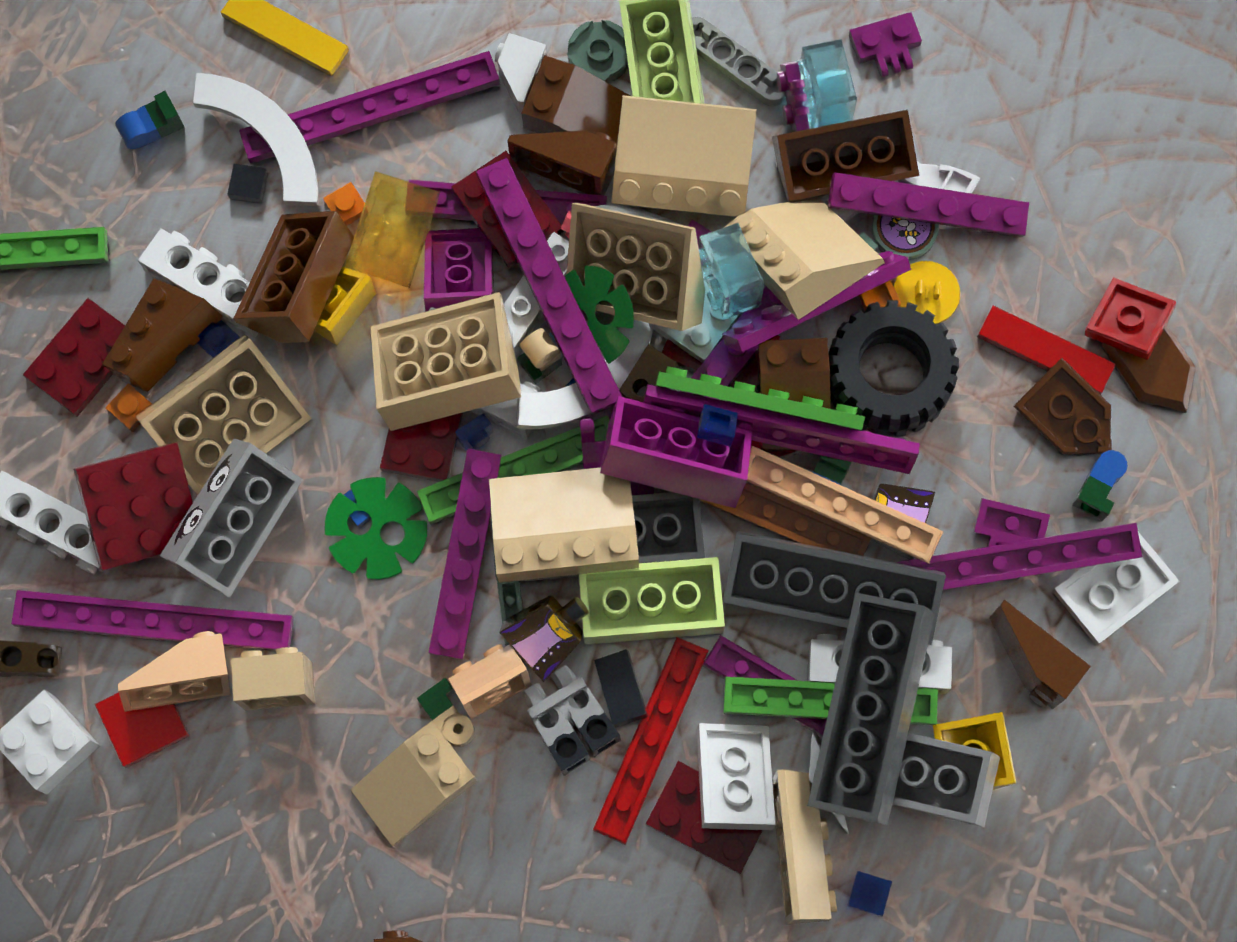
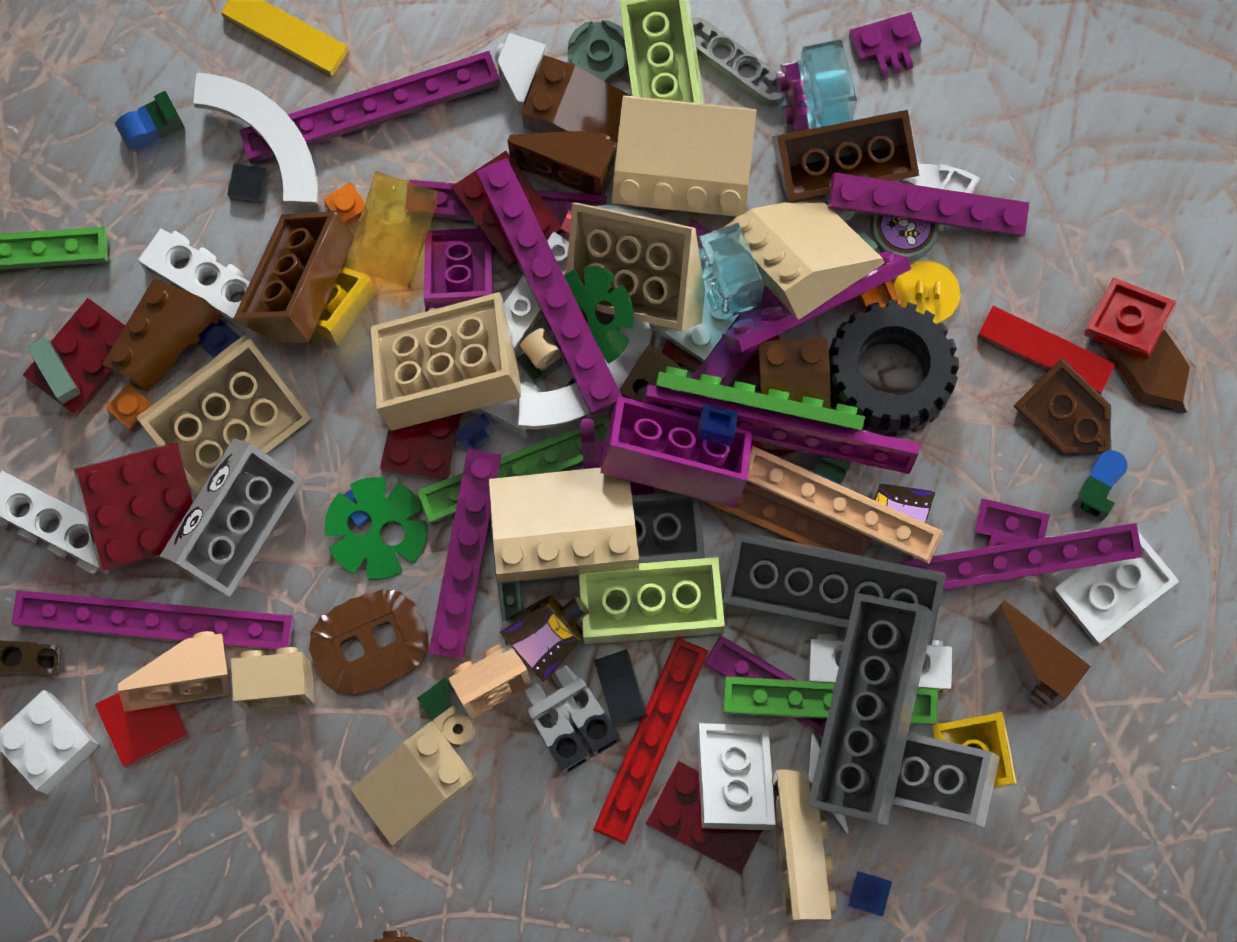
none -> sand green piece [27,336,81,404]
none -> reddish brown piece [309,589,428,695]

